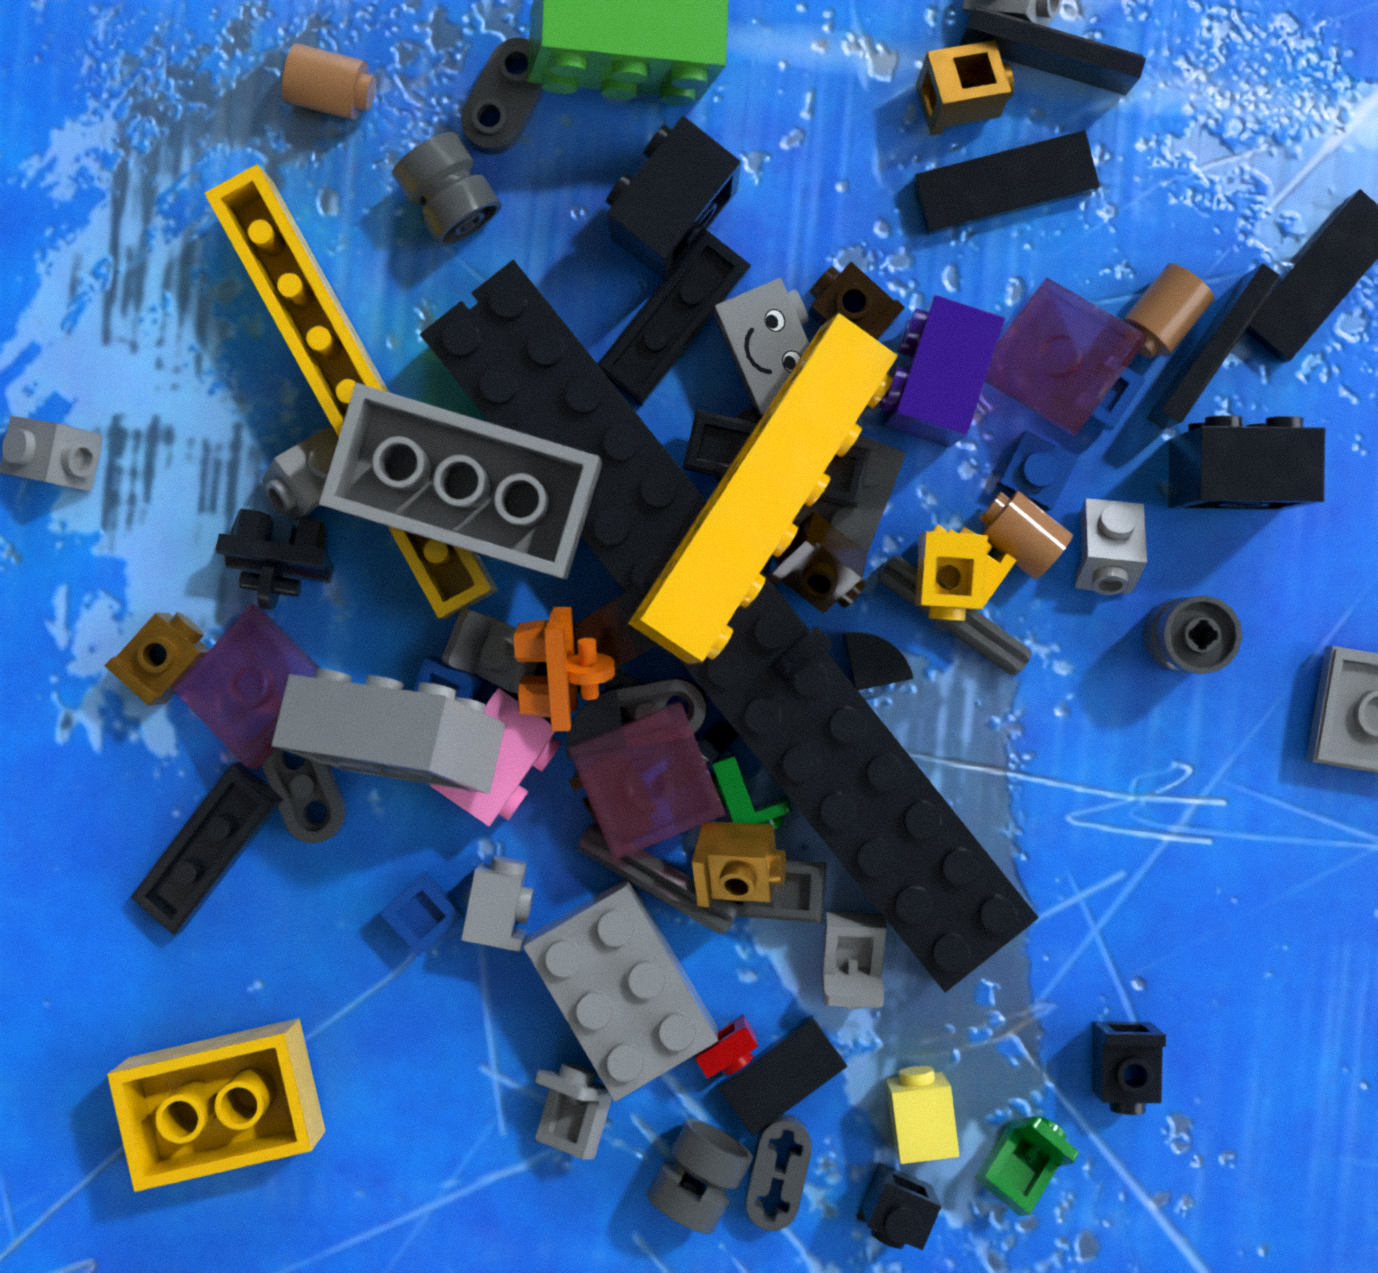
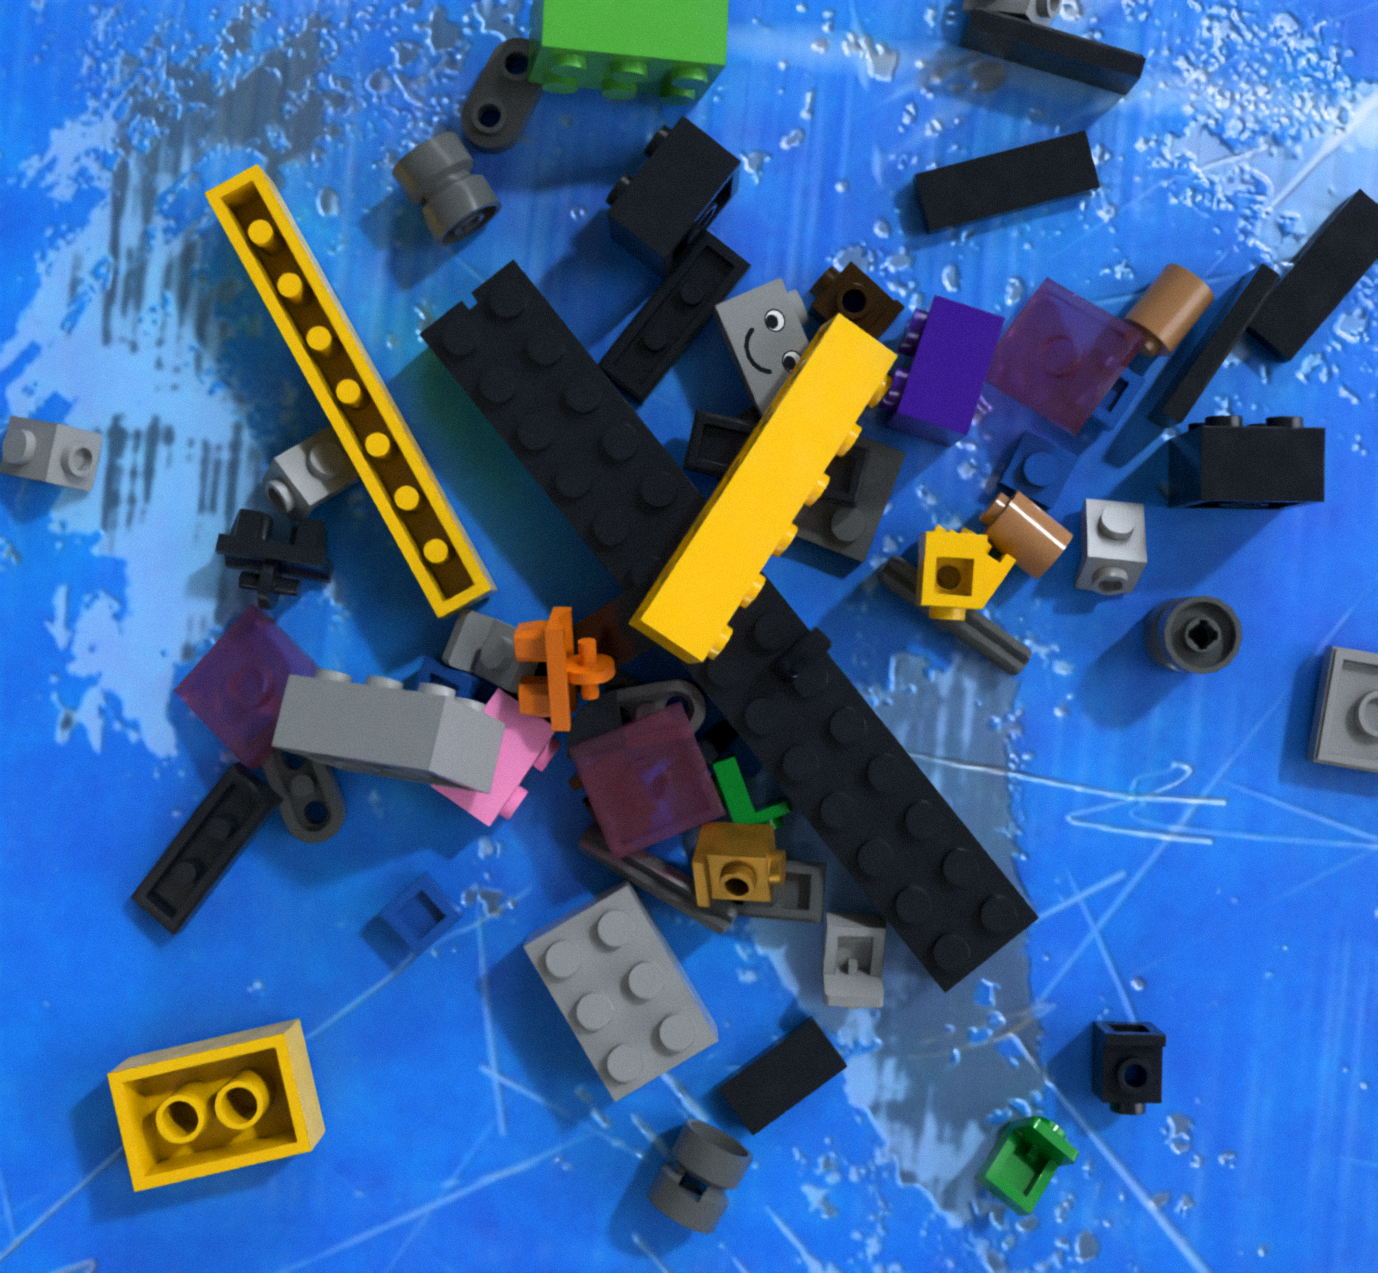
pearl gold brick [105,612,212,706] -> none
medium nougat brick [282,43,377,120] -> none
light grey brick [319,383,602,580] -> none
light grey brick [461,856,534,952] -> none
light grey bracket [535,1063,612,1160] -> none
red plate [695,1014,758,1079] -> none
dark grey beam [745,1114,812,1231] -> none
dark brown brick [768,511,867,614] -> none
black tile [843,632,914,690] -> none
black brick [856,1162,942,1251] -> none
light yellow brick [885,1066,960,1164] -> none
pearl gold brick [916,40,1014,135] -> none

